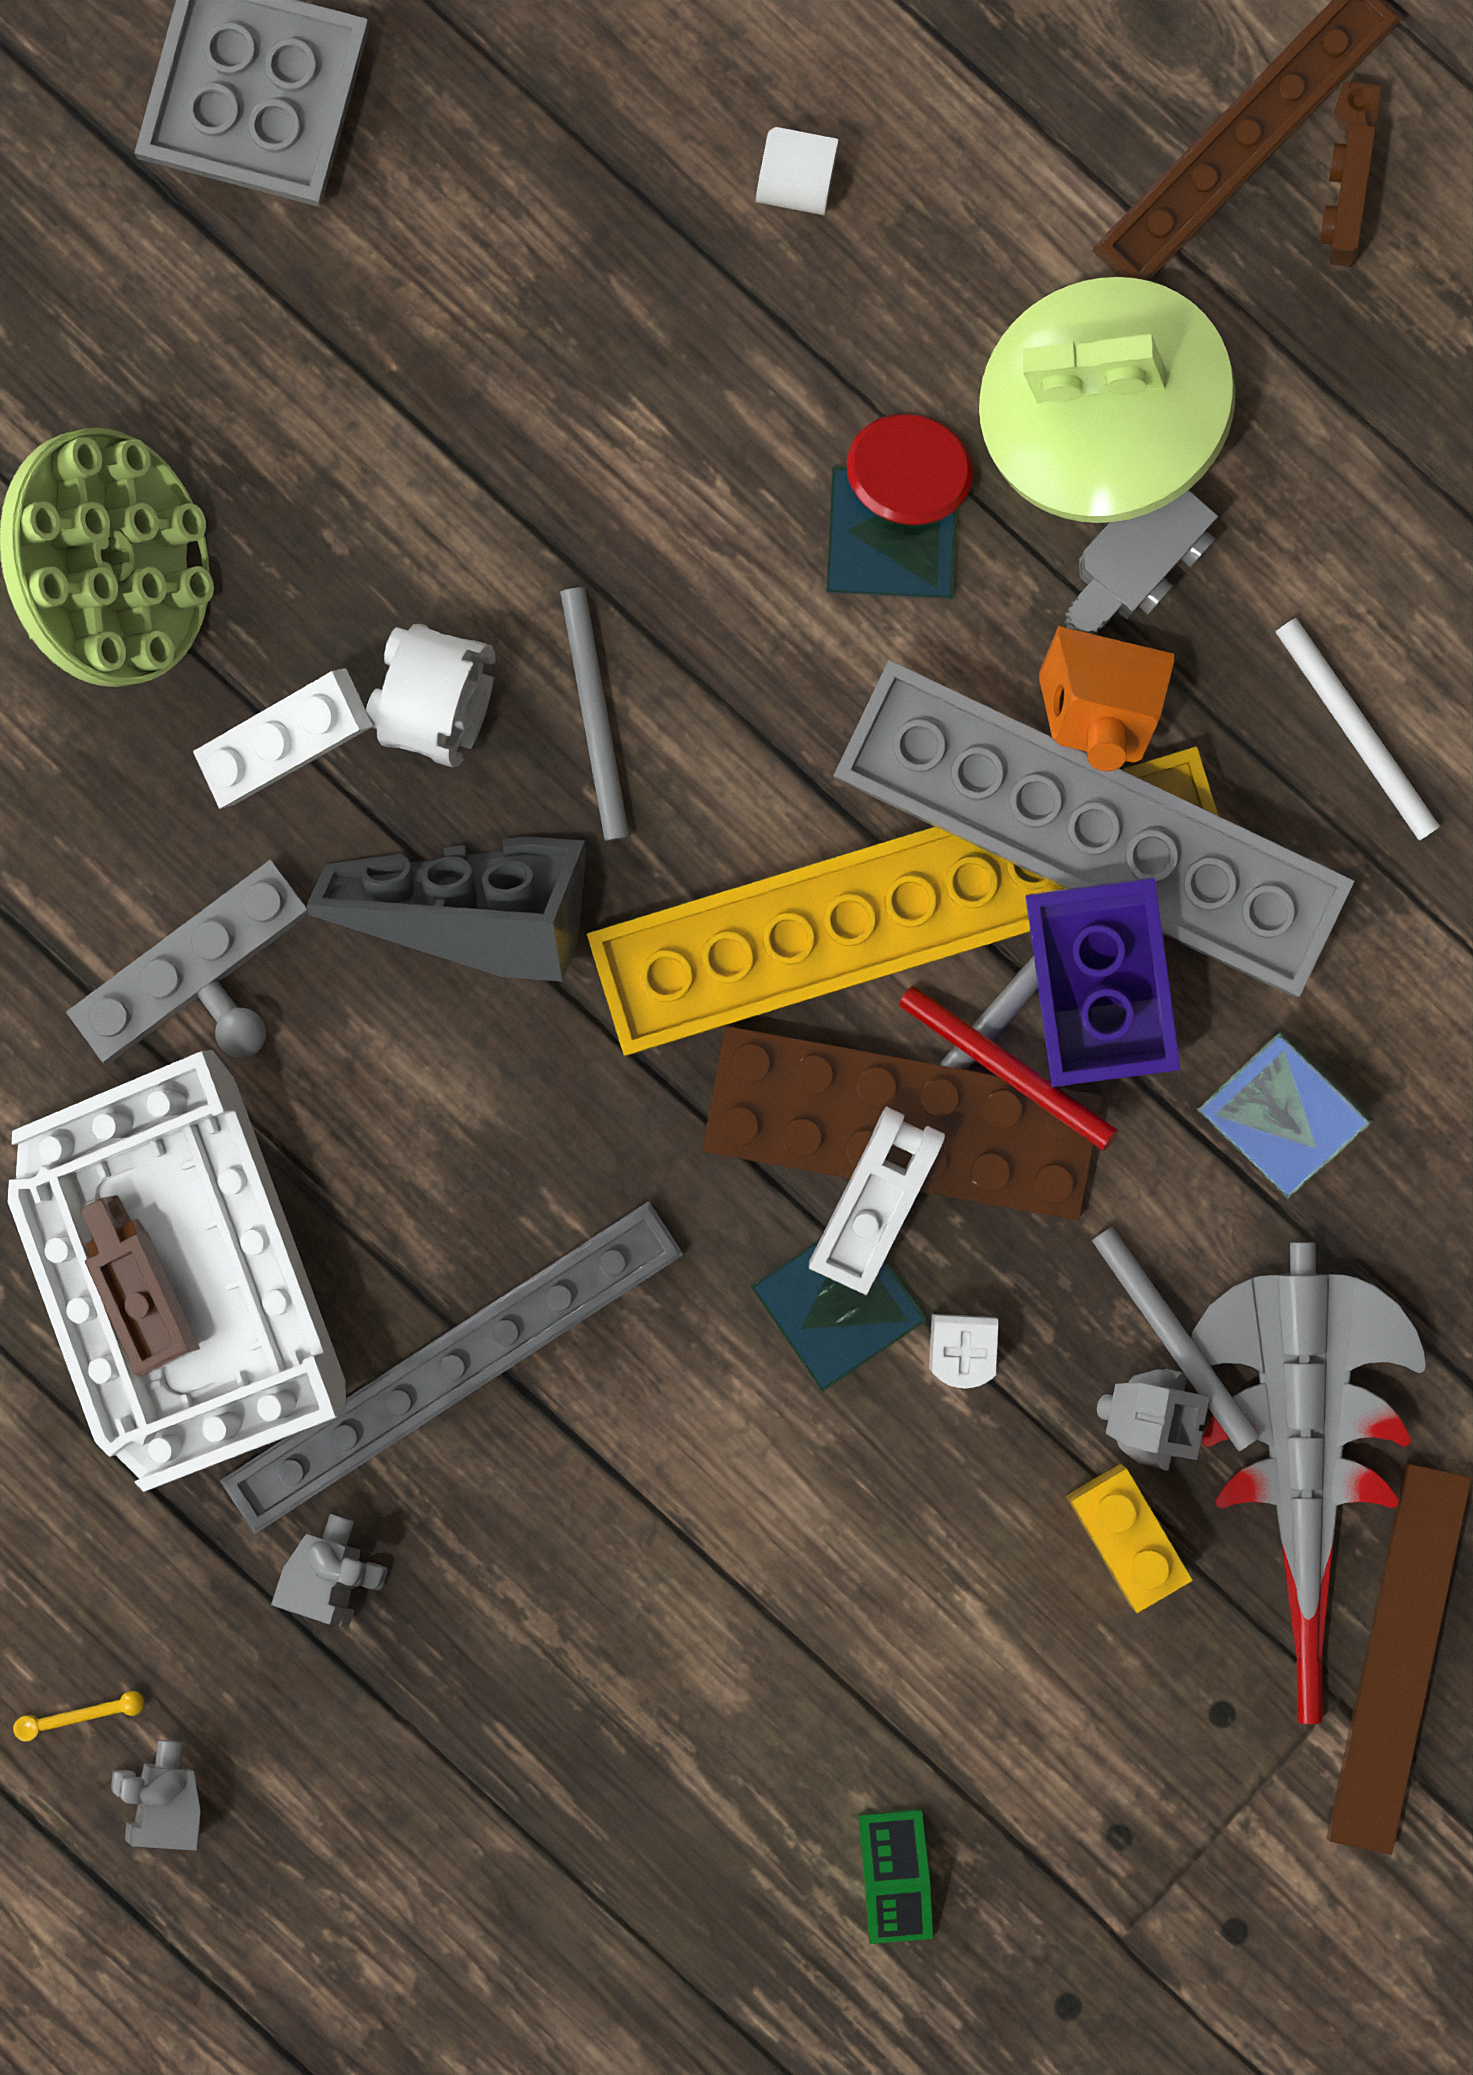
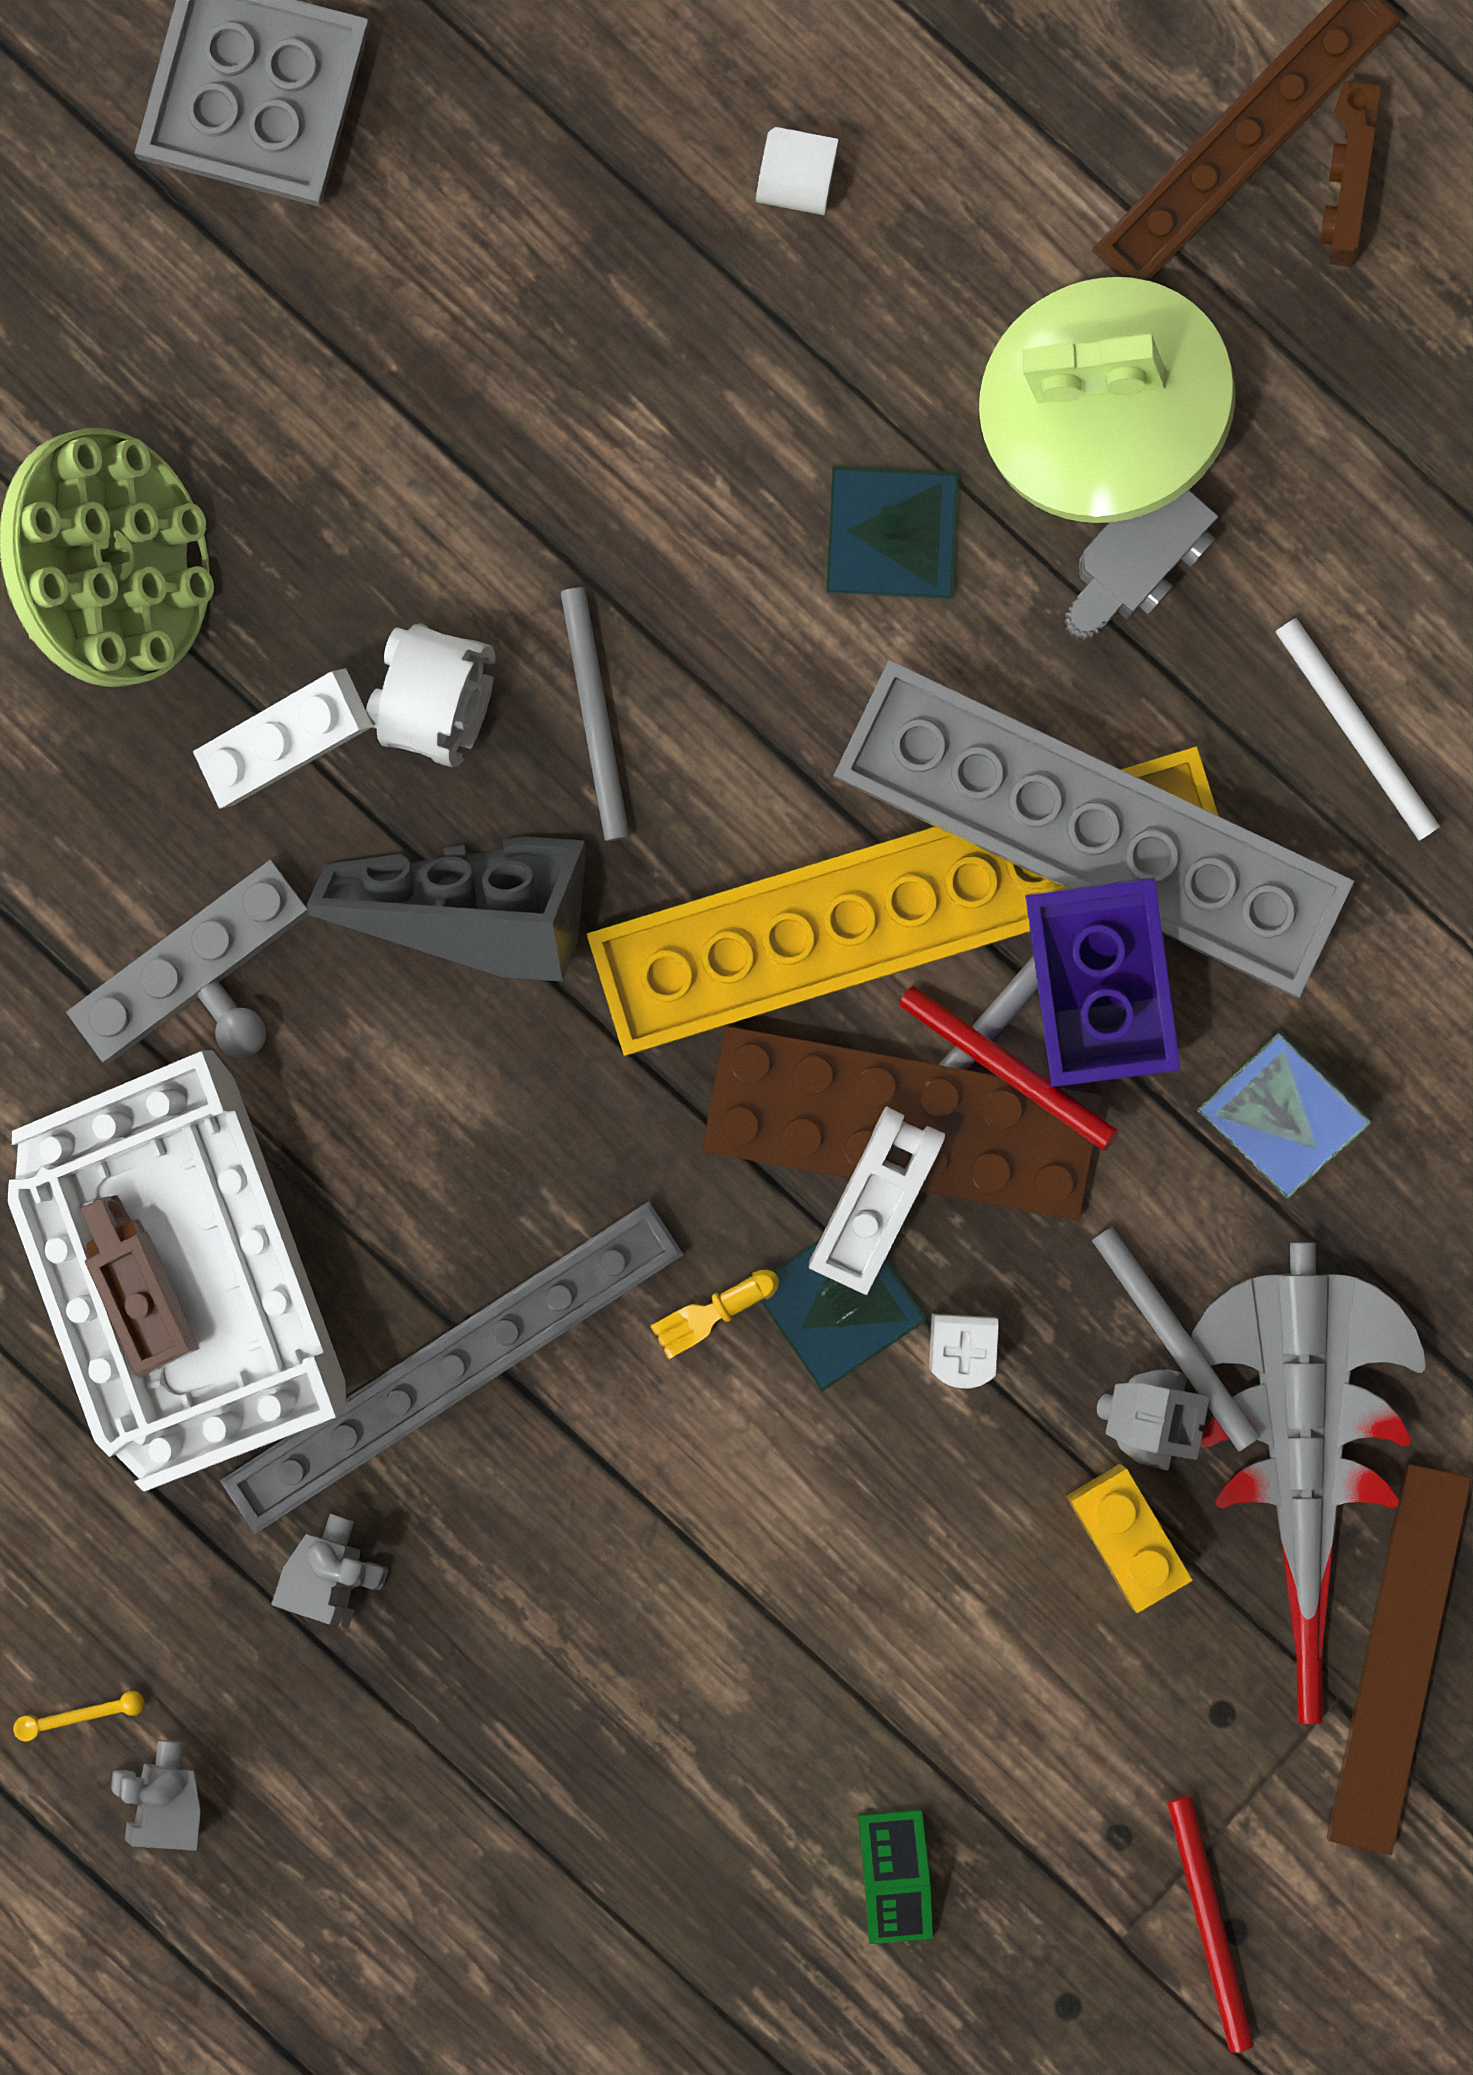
red piece [847,414,973,525] -> none
orange torso [1039,626,1174,772] -> none
none -> yellow piece [650,1269,779,1359]
none -> red bar [1167,1795,1254,2053]

